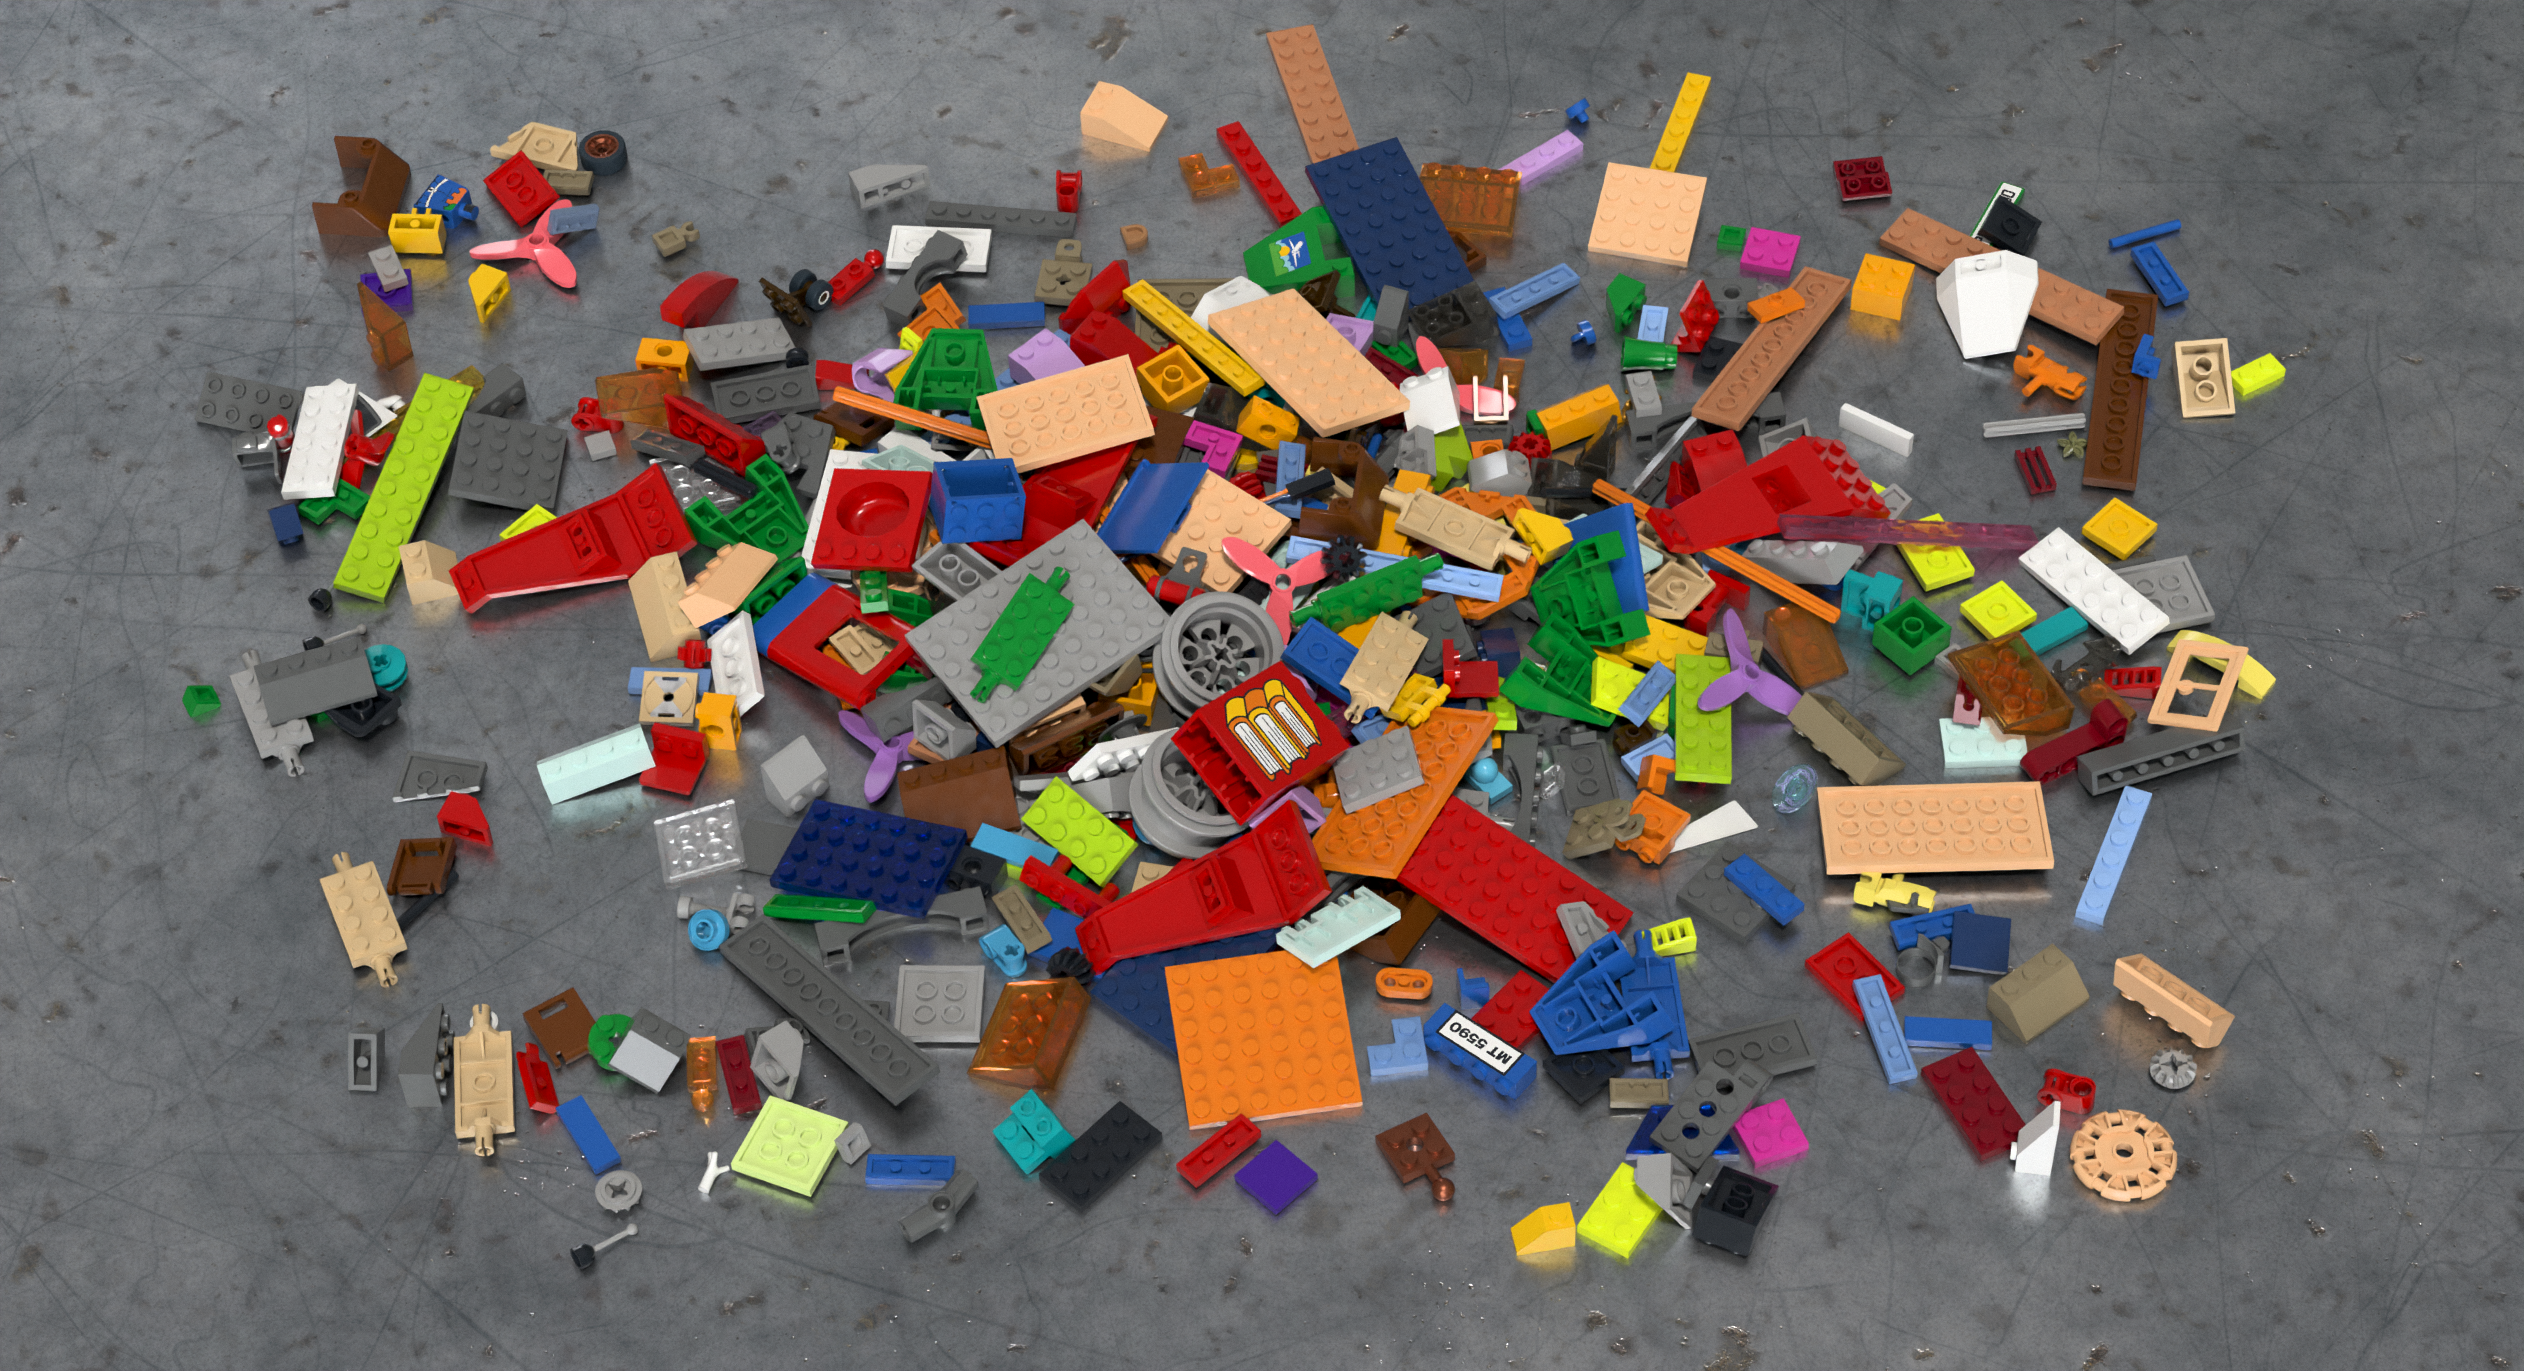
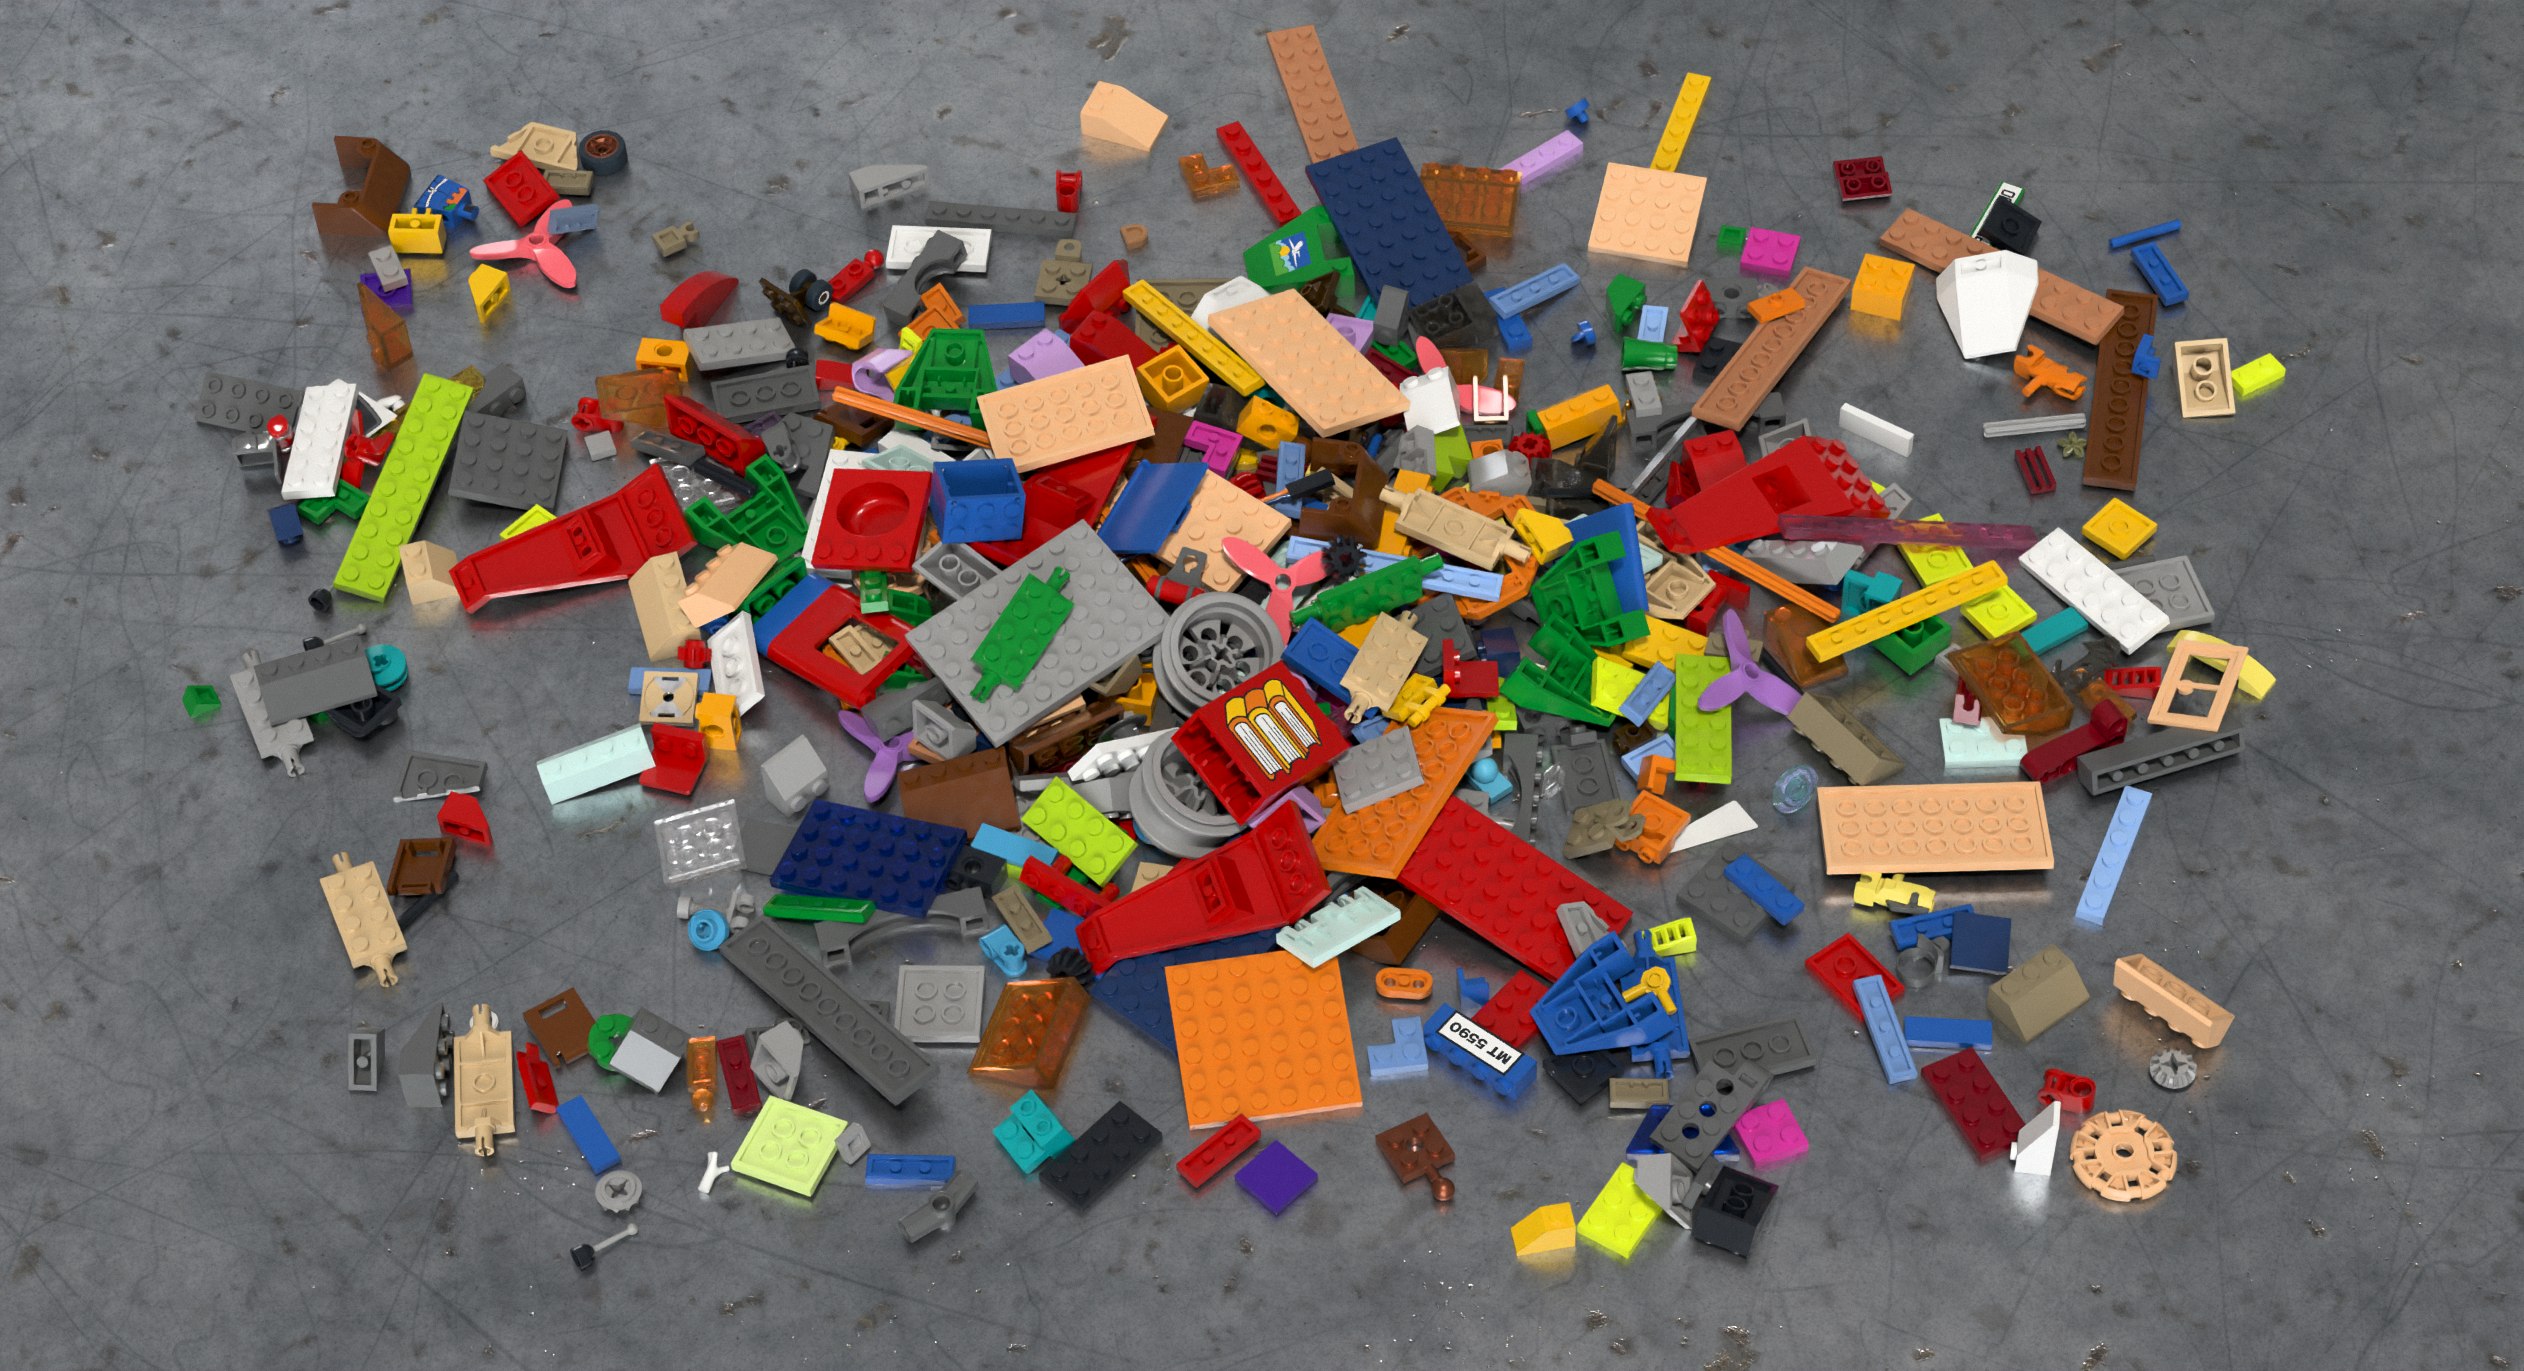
none -> light orange bracket [814,302,876,350]
none -> yellow piece [1621,966,1677,1015]
none -> yellow plate [1806,560,2008,663]

